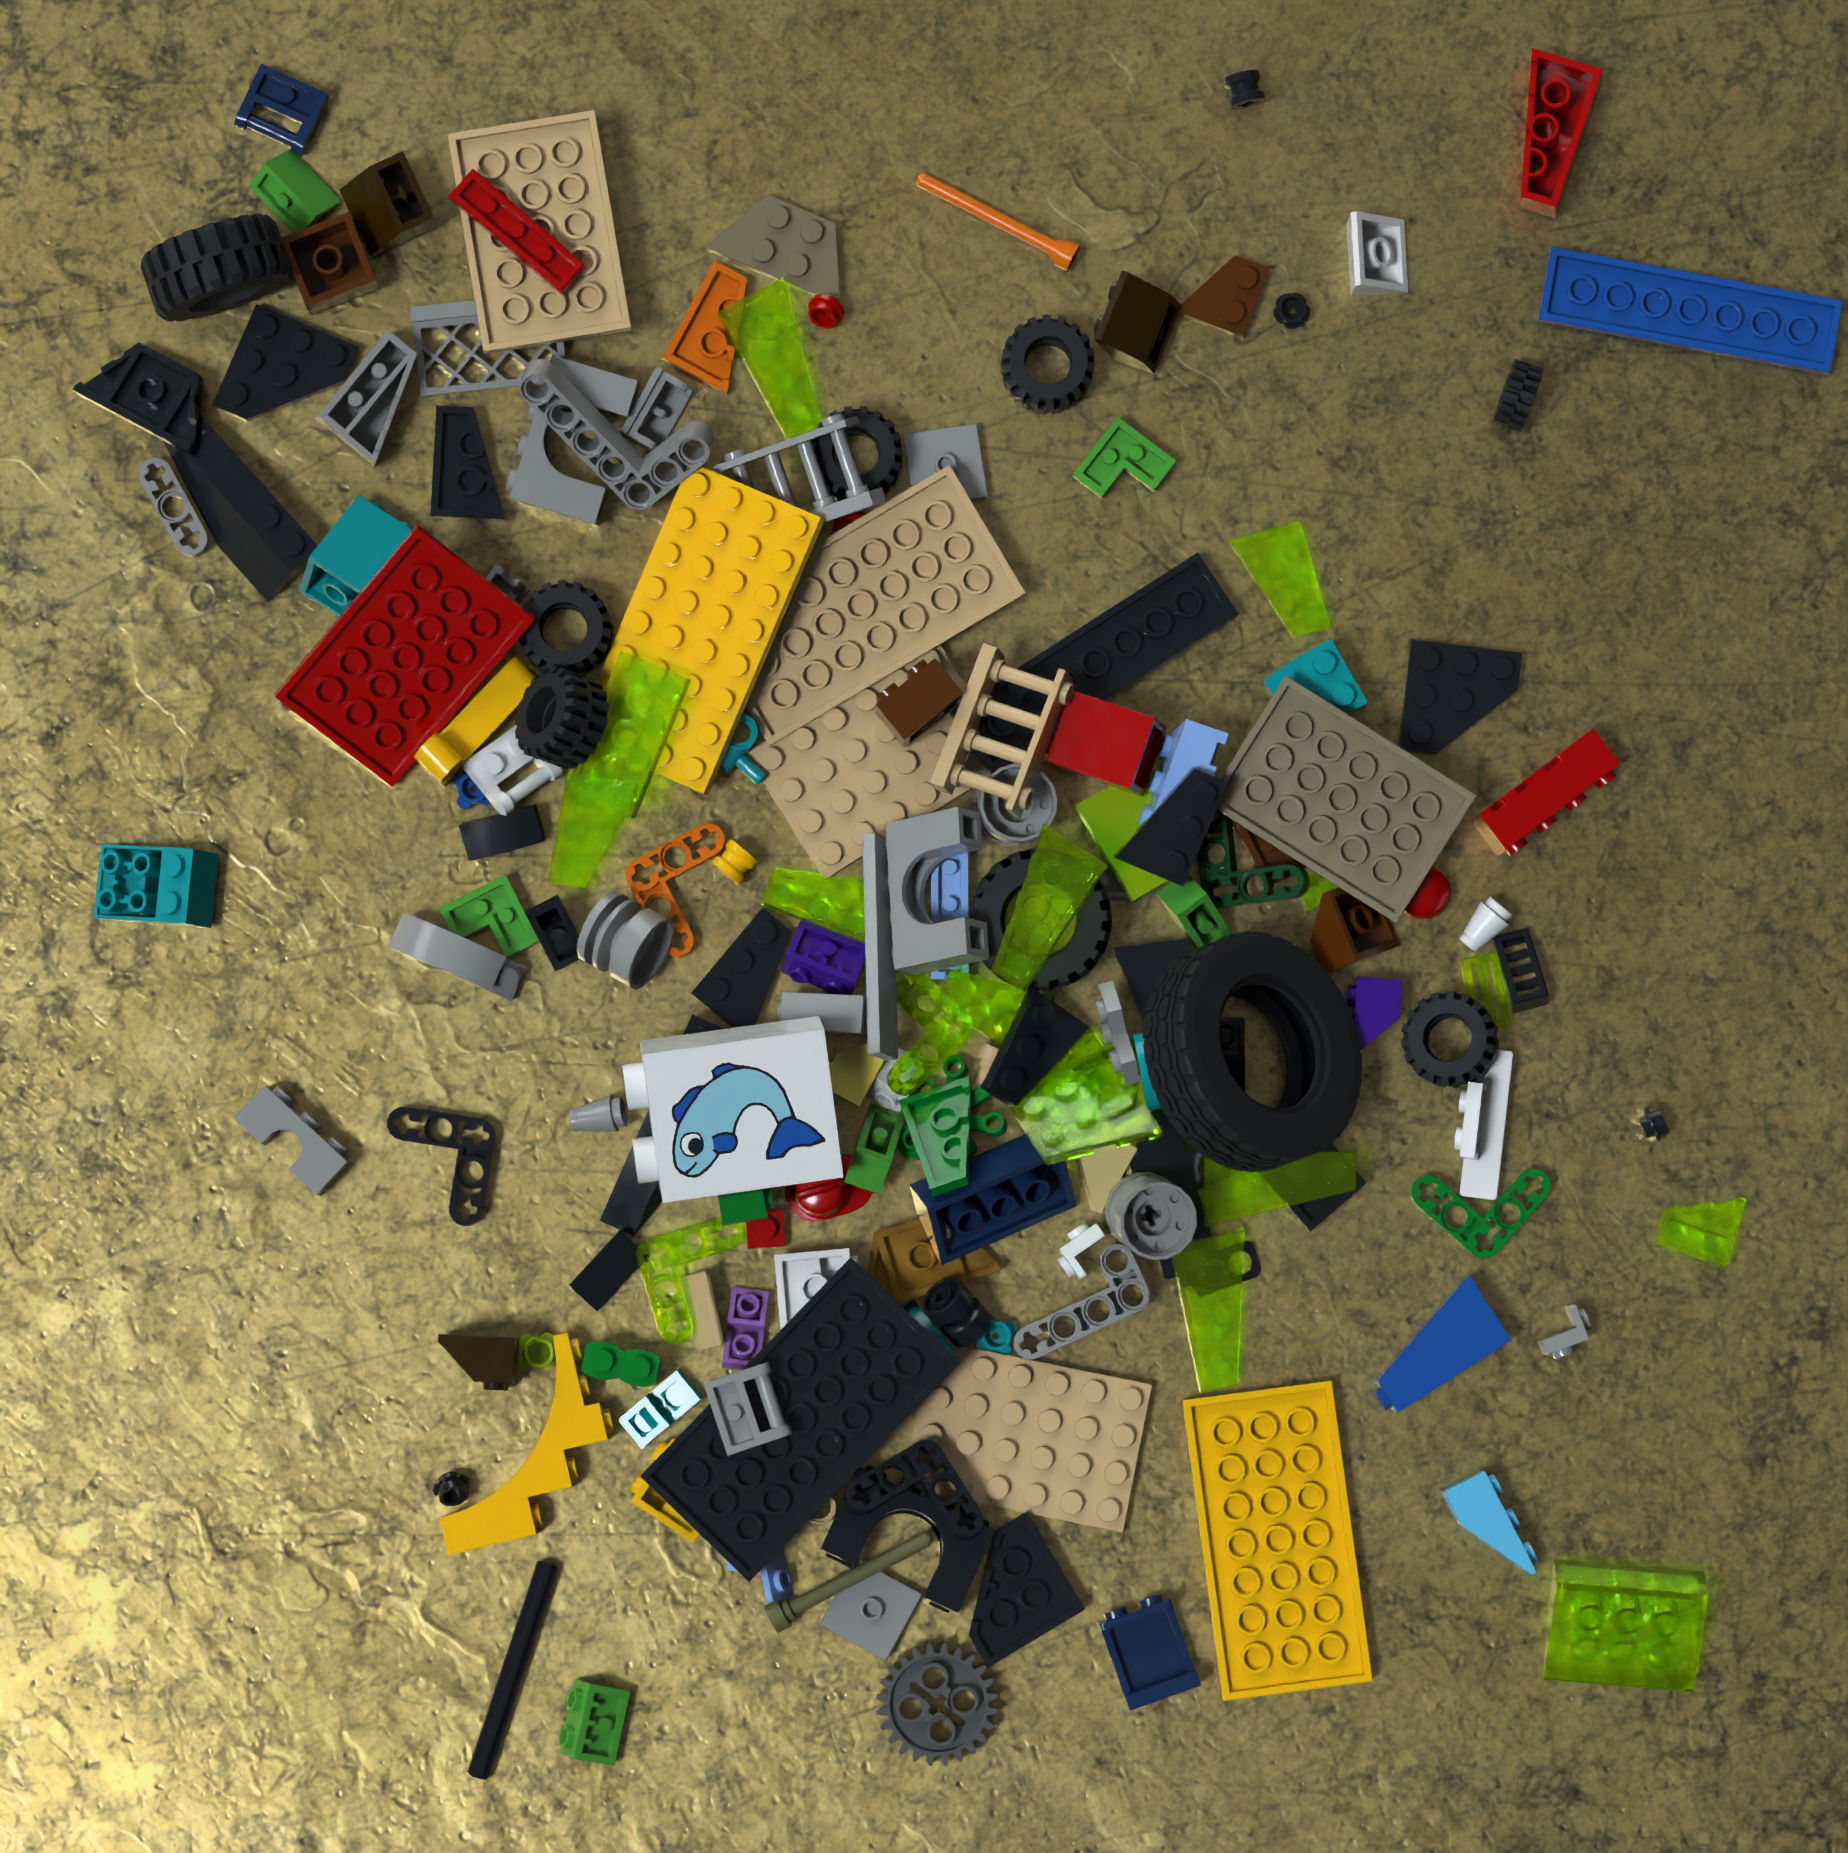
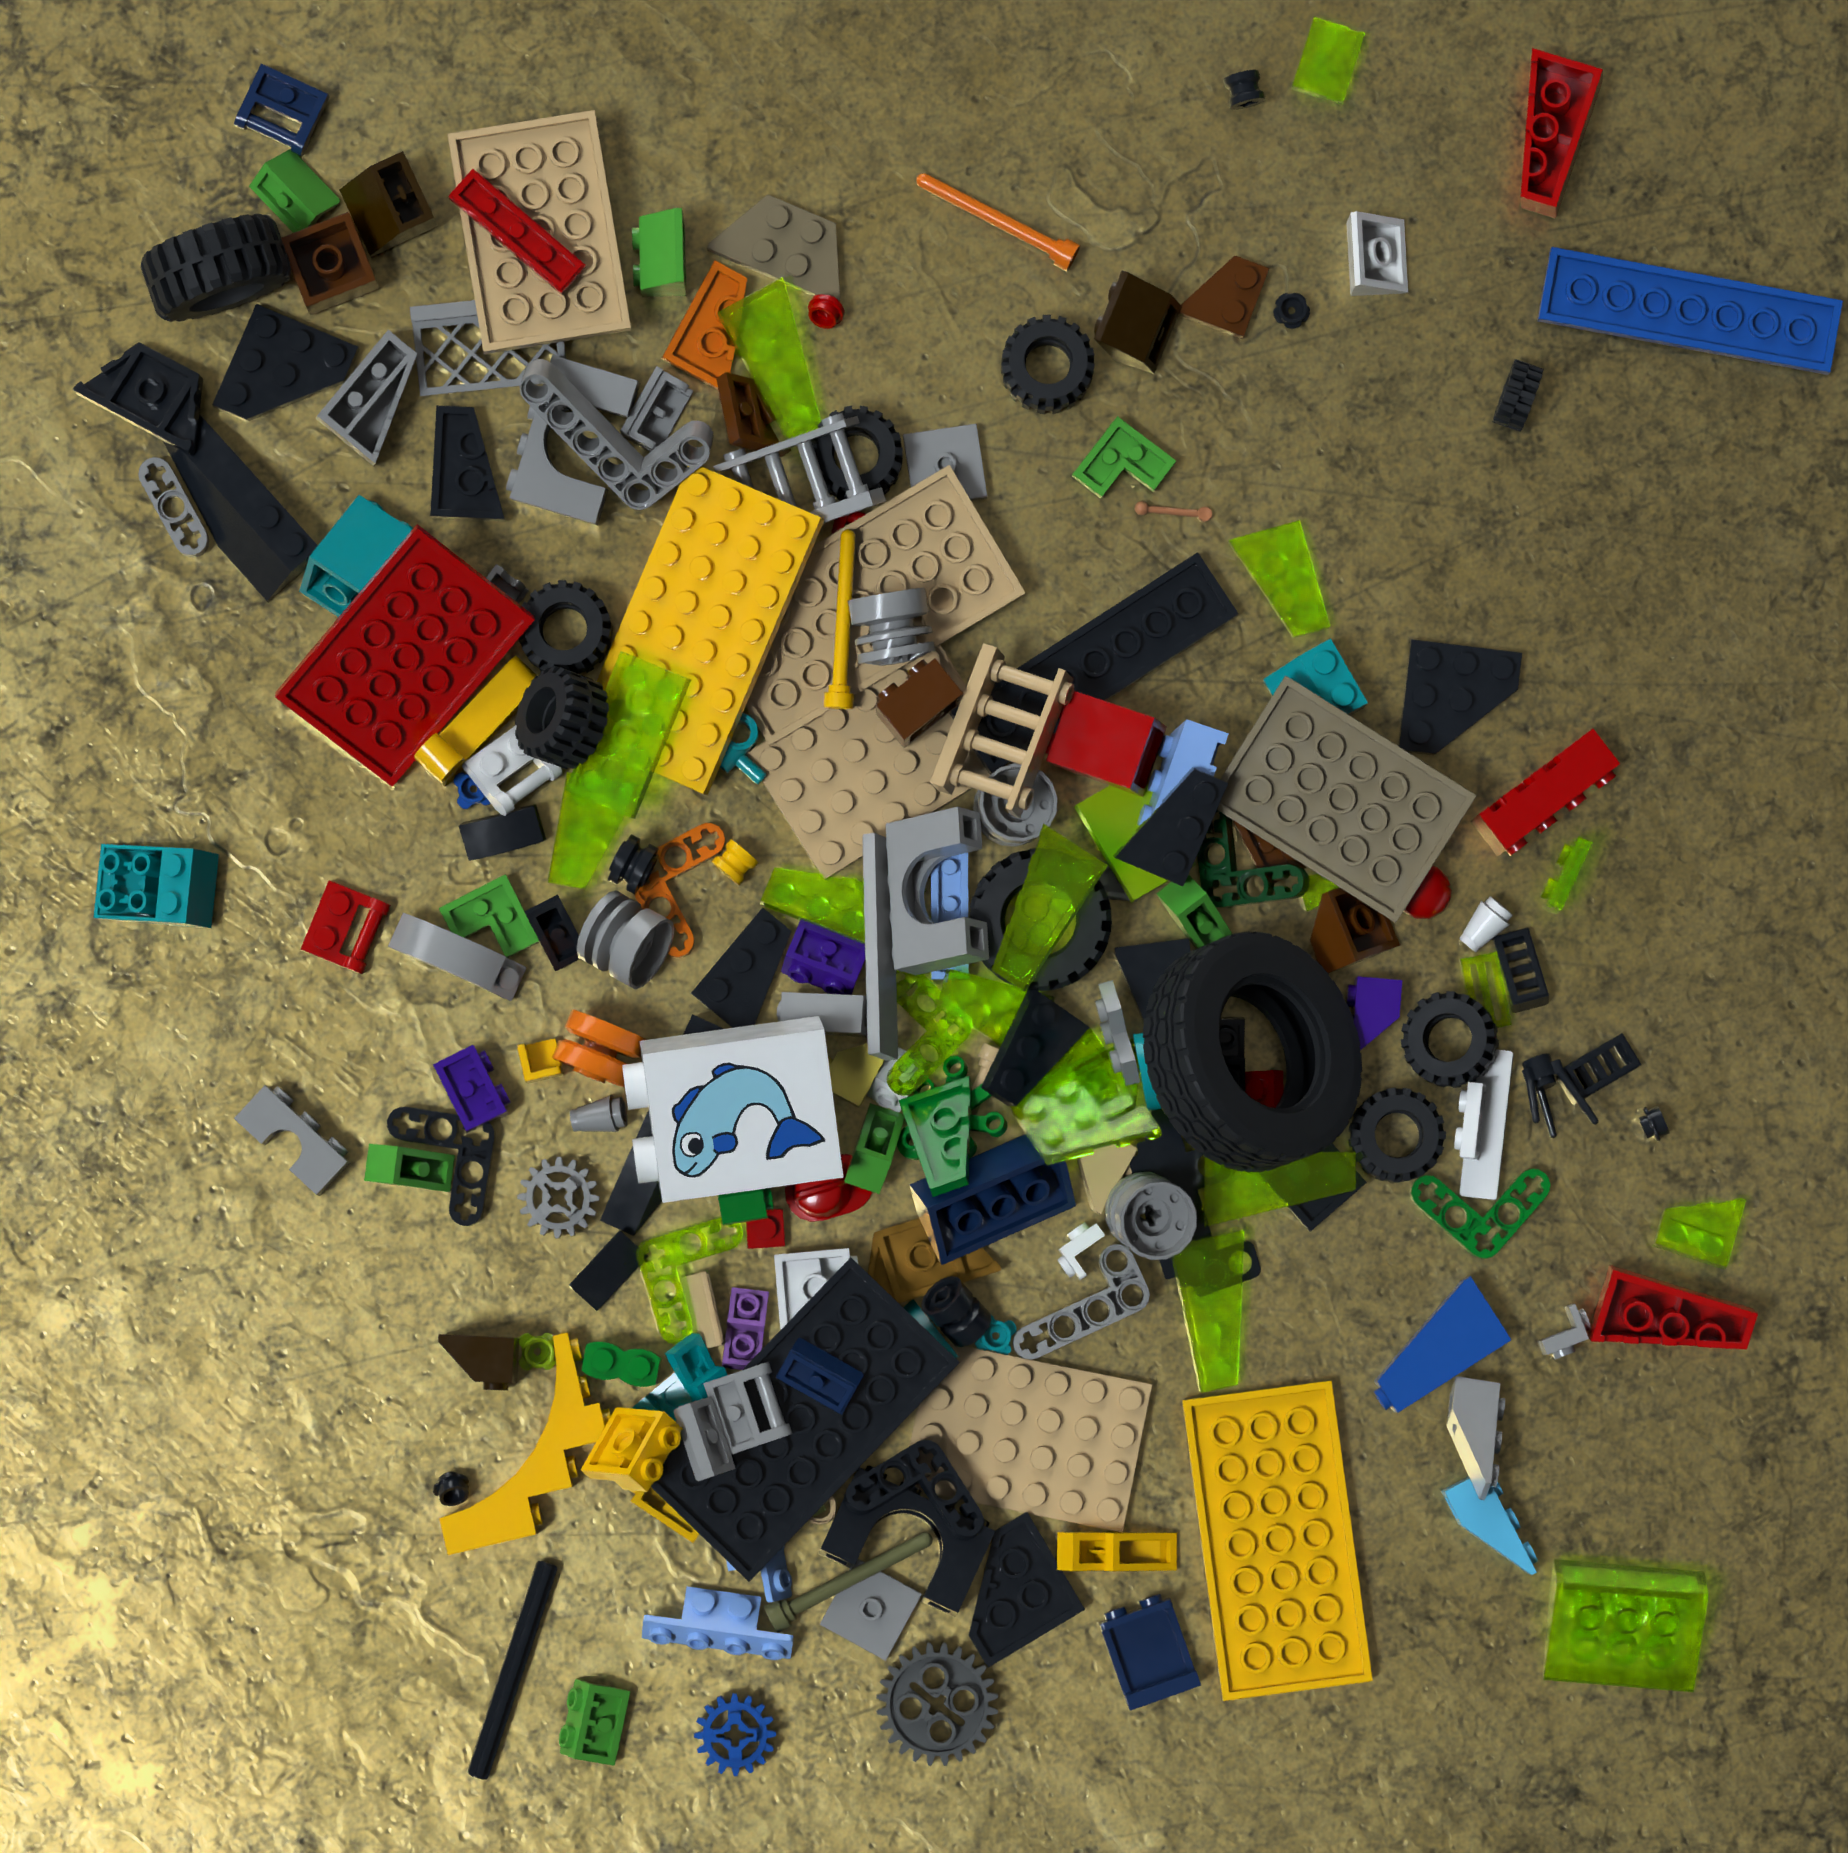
none -> red plate [301,880,391,975]
none -> bright green slope [364,1144,455,1192]
none -> dark purple bracket [433,1045,511,1133]
none -> yellow panel [517,1038,564,1084]
none -> light grey gear [517,1157,600,1239]
none -> orange wheel [552,1009,647,1088]
none -> yellow plate [581,1407,683,1492]
none -> black wheel [608,834,659,895]
none -> bright green slope [632,208,686,297]
none -> light blue bracket [642,1586,794,1660]
none -> teal slope [665,1333,728,1401]
none -> light grey panel [674,1396,736,1481]
none -> blue gear [694,1693,776,1776]
none -> reddish brown wing [716,372,791,457]
none -> dark blue slope [776,1338,864,1415]
none -> yellow piece [824,529,855,709]
none -> light grey wheel [848,588,936,666]
none -> yellow slope [1057,1532,1177,1571]
none -> nougat hinge [1135,501,1212,522]
none -> red plate [1245,1070,1283,1108]
none -> clear neon green plate [1291,17,1365,105]
none -> black tyre [1348,1088,1446,1183]
none -> light grey slope [1447,1376,1505,1500]
none -> black plant [1522,1053,1599,1138]
none -> clear neon green plate [1540,836,1593,914]
none -> black slope [1556,1033,1642,1105]
none -> red wedge [1588,1265,1758,1350]

